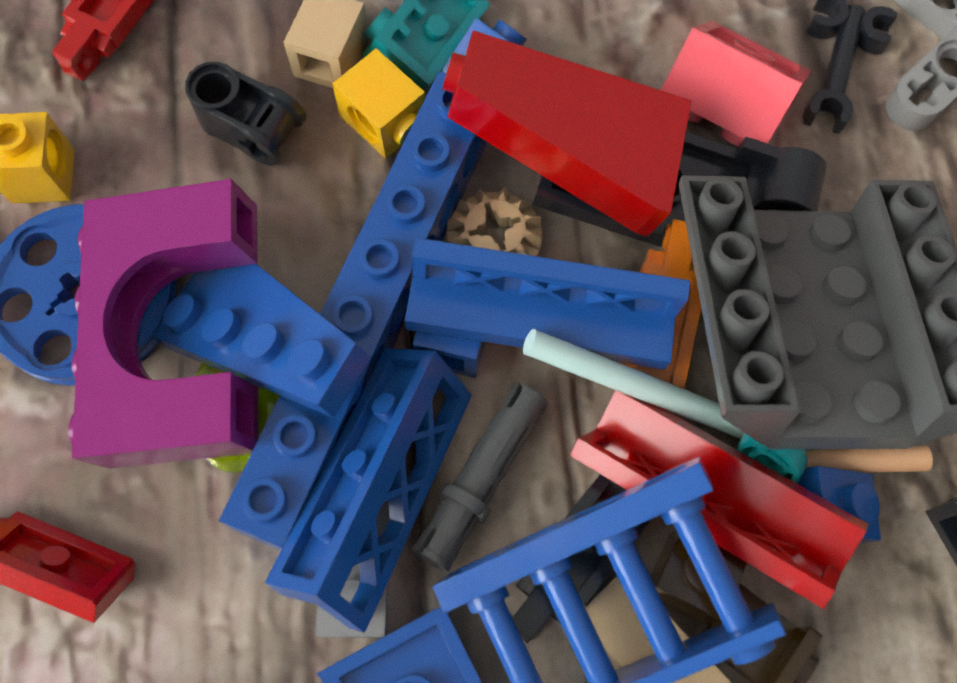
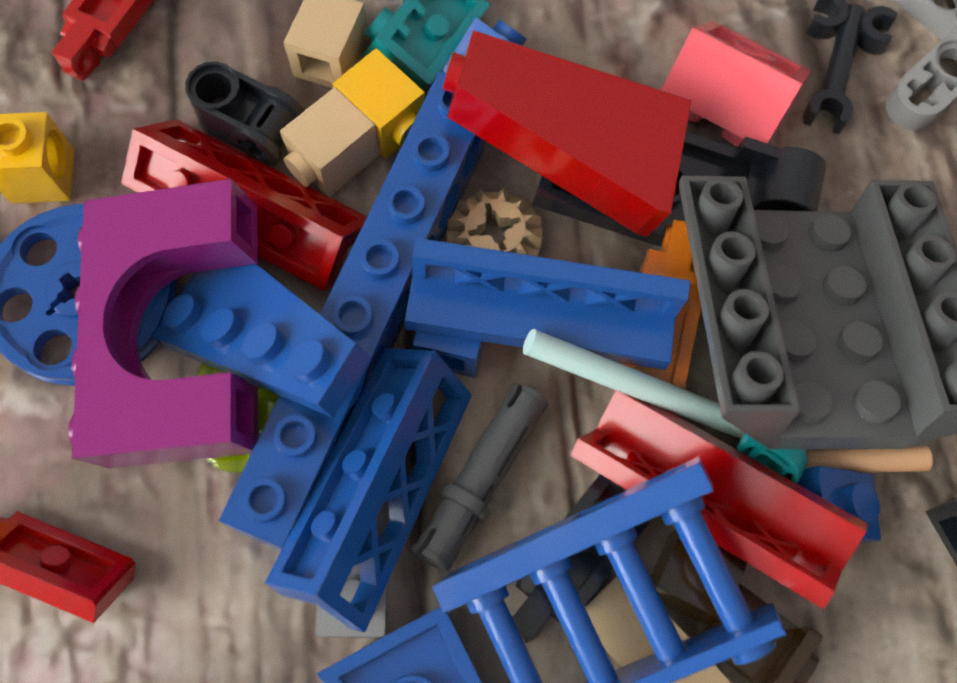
none -> red fence [121,119,367,291]
none -> tan brick [280,87,380,197]

